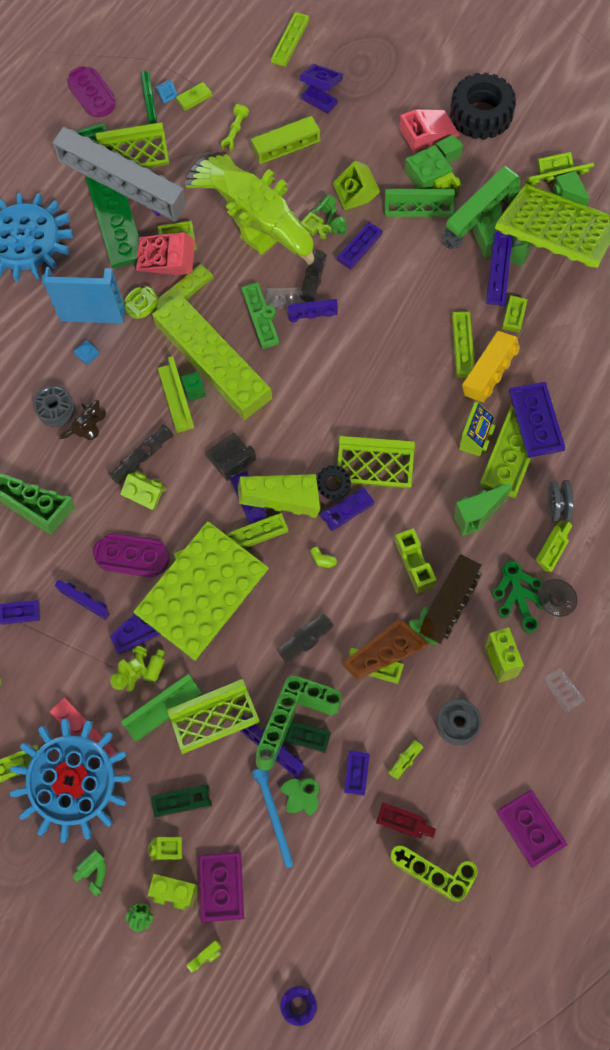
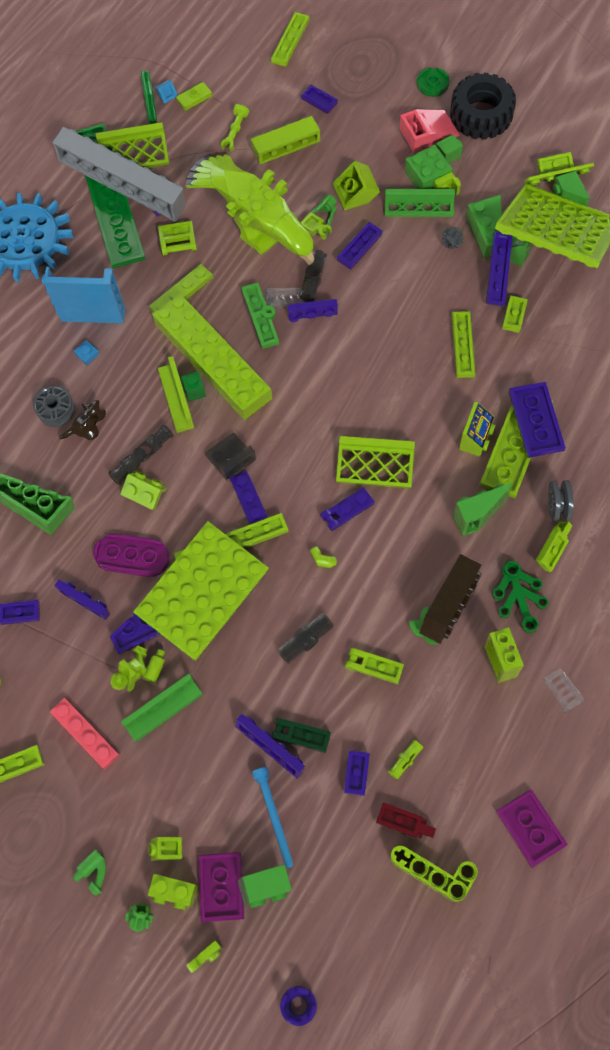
dark azure gear [10,719,132,843] -> none
magenta tile [67,66,116,117] -> none
lime tile [124,286,158,319] -> none
coral slope [136,232,195,275] -> none
dark green plate [151,785,212,818] -> none
lime fence [167,679,260,754] -> none
lime wedge [238,474,320,518] -> none
bright green beam [256,676,342,771] -> none
bright green plate [280,778,319,816] -> none
dark purple plate [300,64,343,91] -> none
black tyre [316,465,351,500] -> none
bright green tile [330,217,348,235] -> none
dark orange wing [343,618,429,679] -> none
lime arch [395,528,437,594] -> none
dark grey wheel [437,699,481,745] -> none
bright green beam [446,166,520,238] -> none
yellow brick [462,331,520,403] -> none
clear smoke dish [538,579,577,617] -> none
none -> bright green brick [238,864,292,909]
none -> green tile [417,67,449,97]

